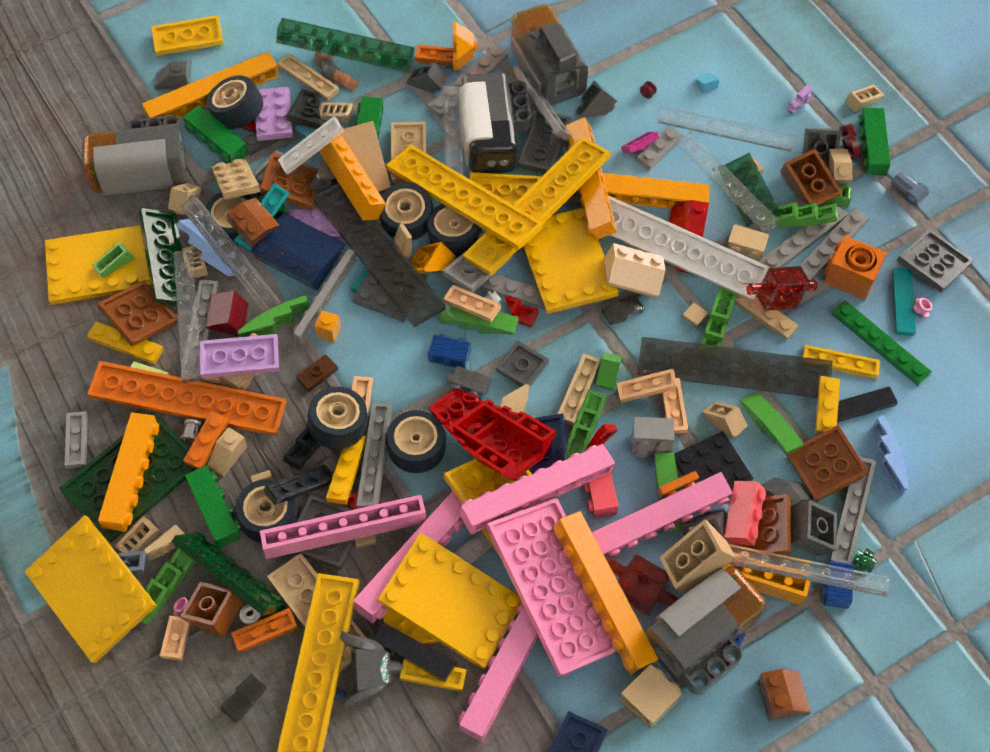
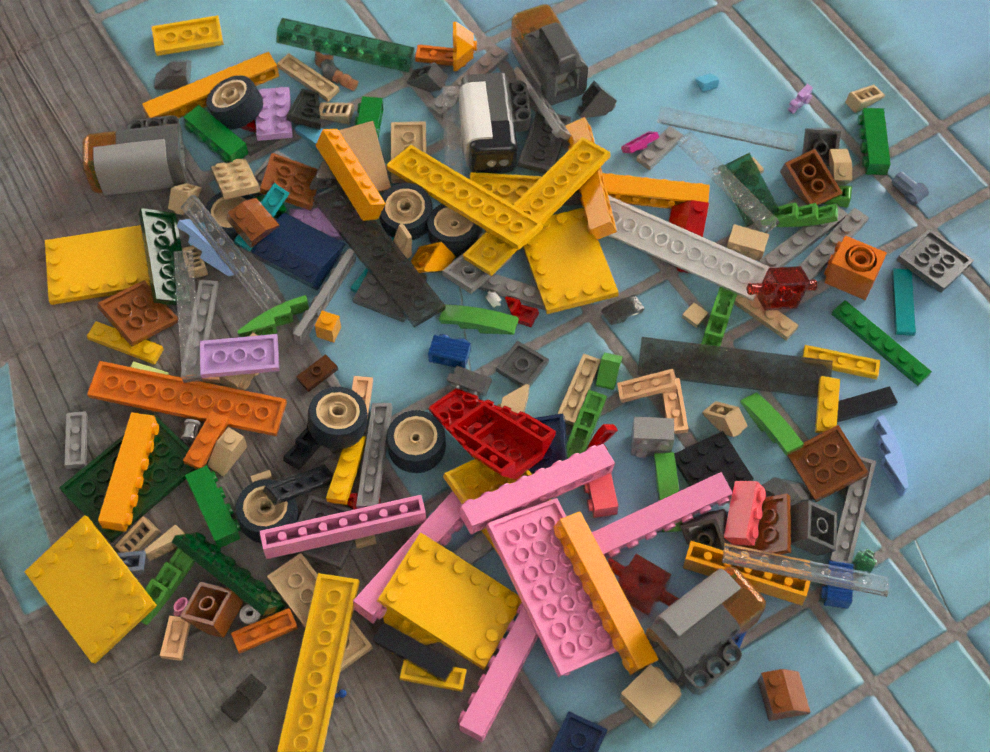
bright green slope [92,242,135,278] -> none
dark red slope [205,290,249,336] -> none
white tile [278,116,344,174] -> none
dark grey torso [340,630,401,711] -> none
light nougat plate [443,285,501,322] -> none
tan slope [604,243,665,298] -> none
dark red bush [640,81,657,99] -> none
orange plate [657,471,699,499] -> none
tan slope [659,520,736,594] -> none
dark red plate [839,124,861,160] -> none
bright pink plate [913,298,932,318] -> none

